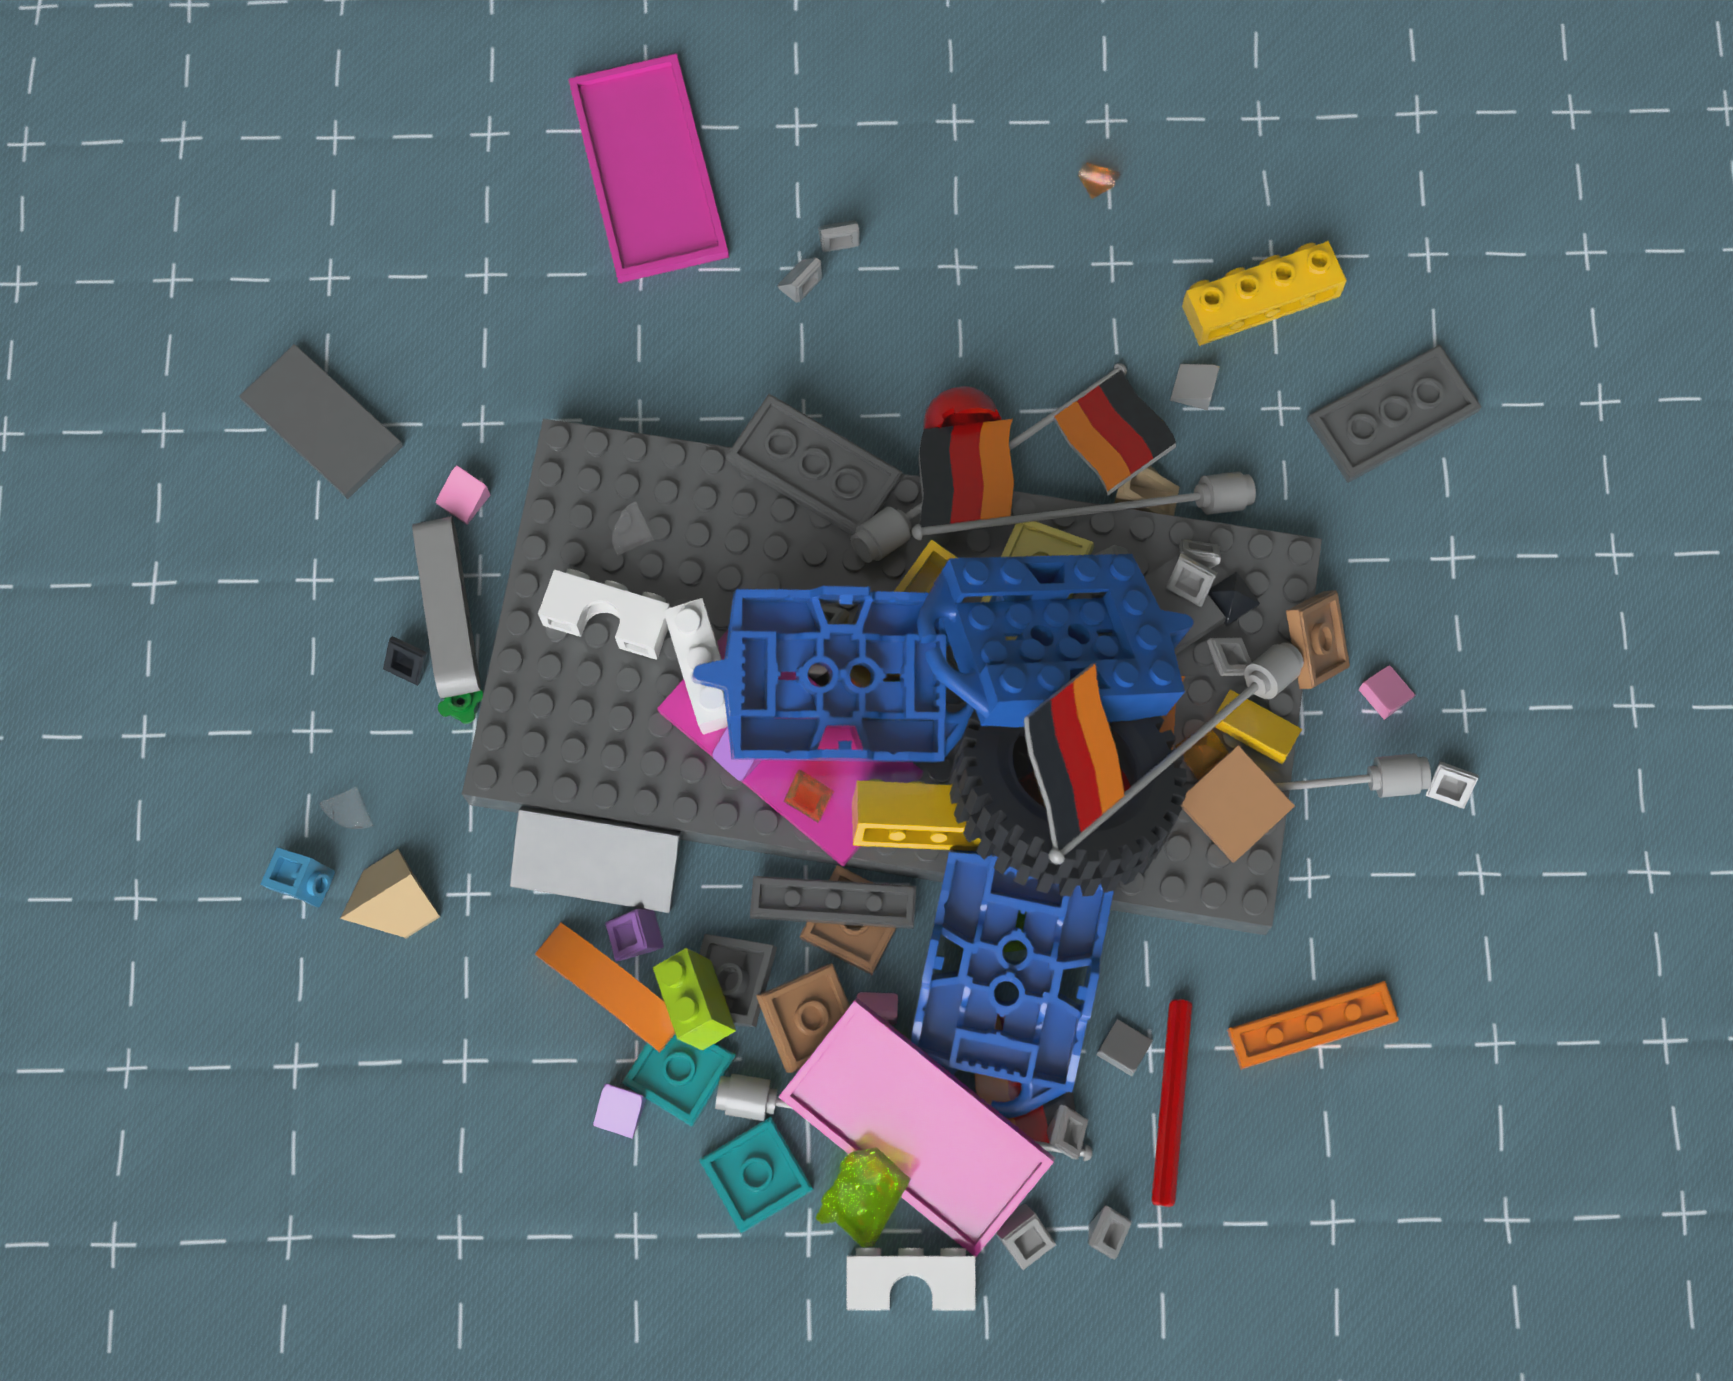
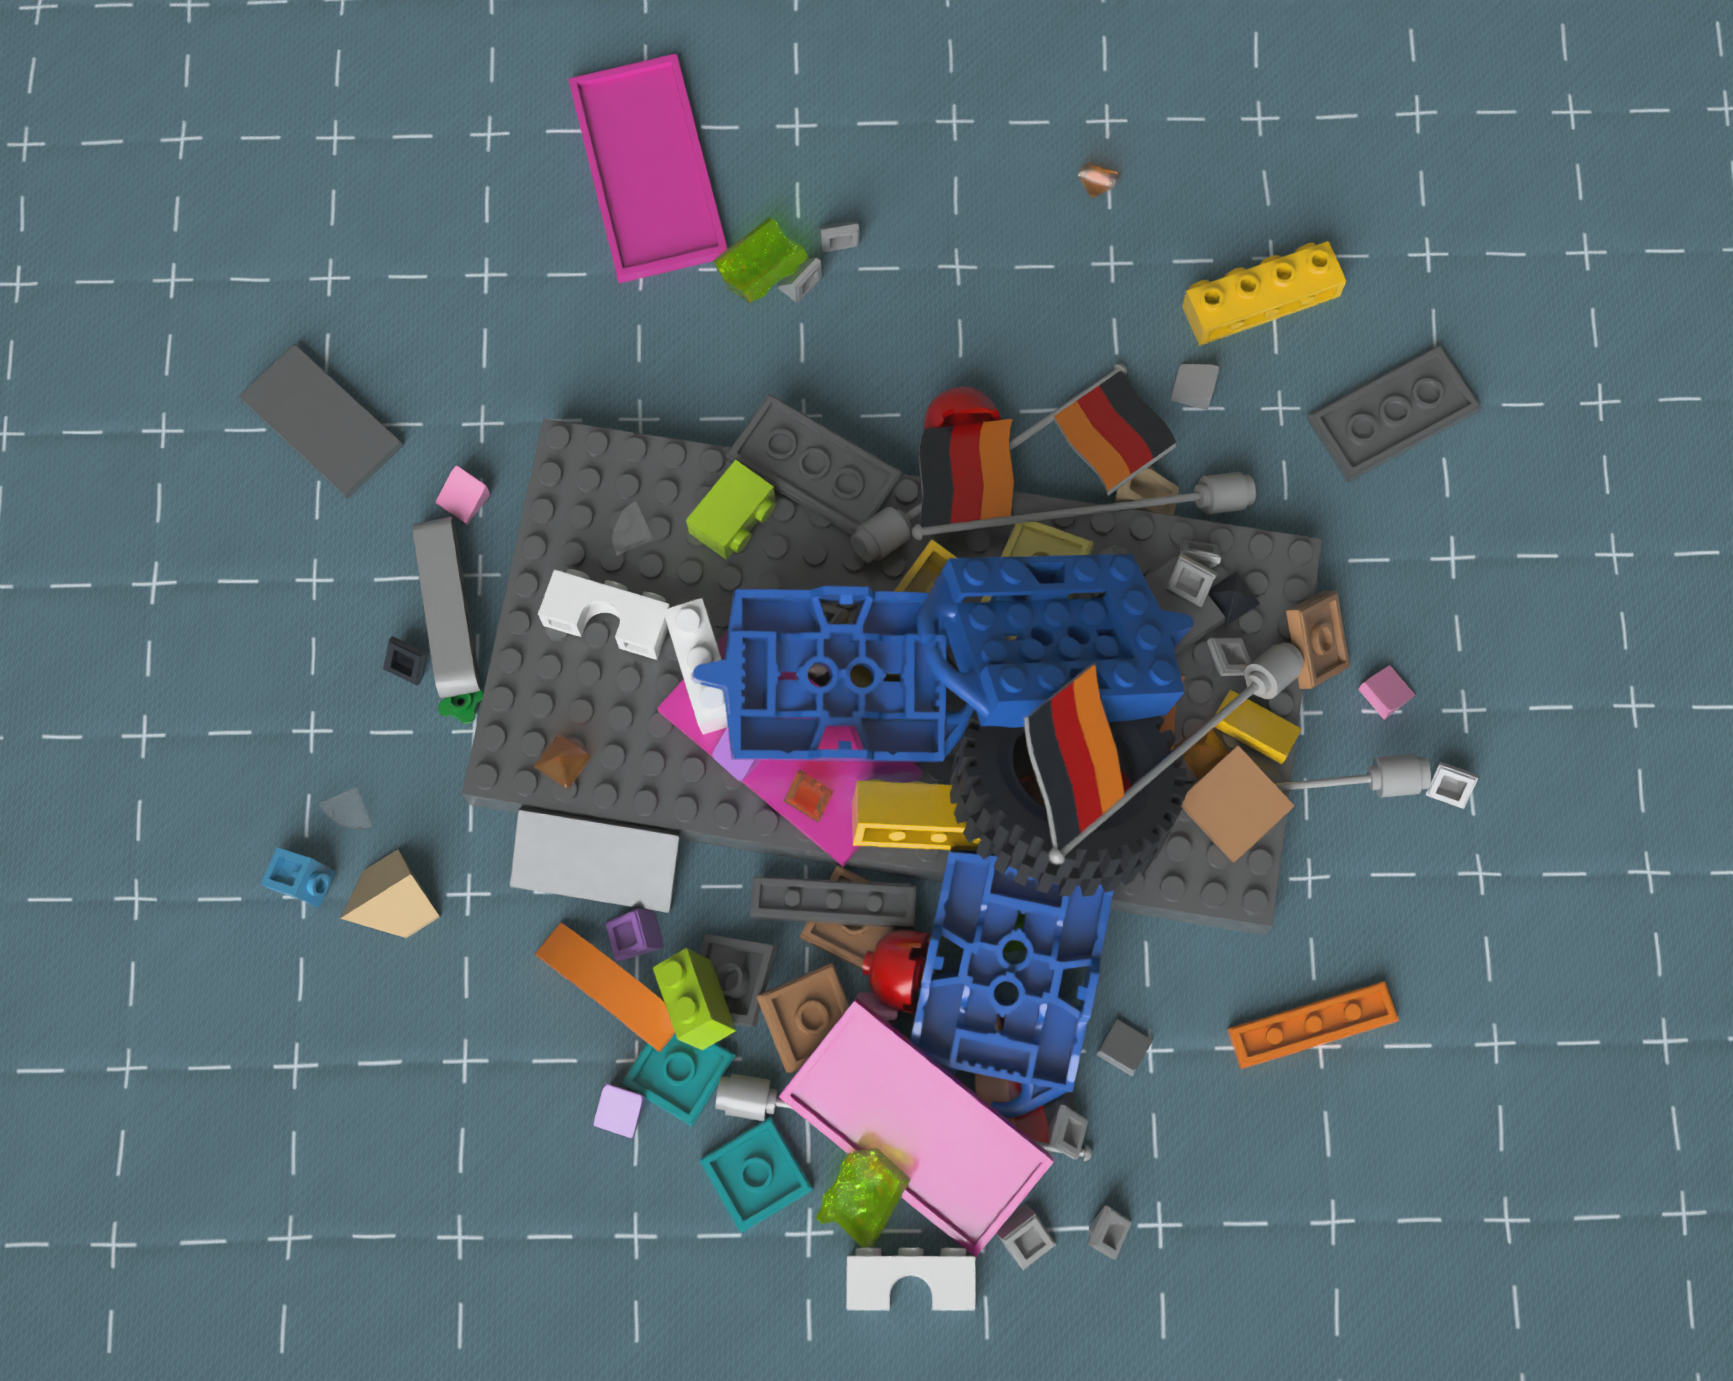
red axle [1152,999,1192,1207] -> none
none -> clear orange slope [534,734,592,790]
none -> lime brick [686,459,776,560]
none -> clear neon green bracket [713,218,809,303]
none -> red cylinder [862,929,931,1014]

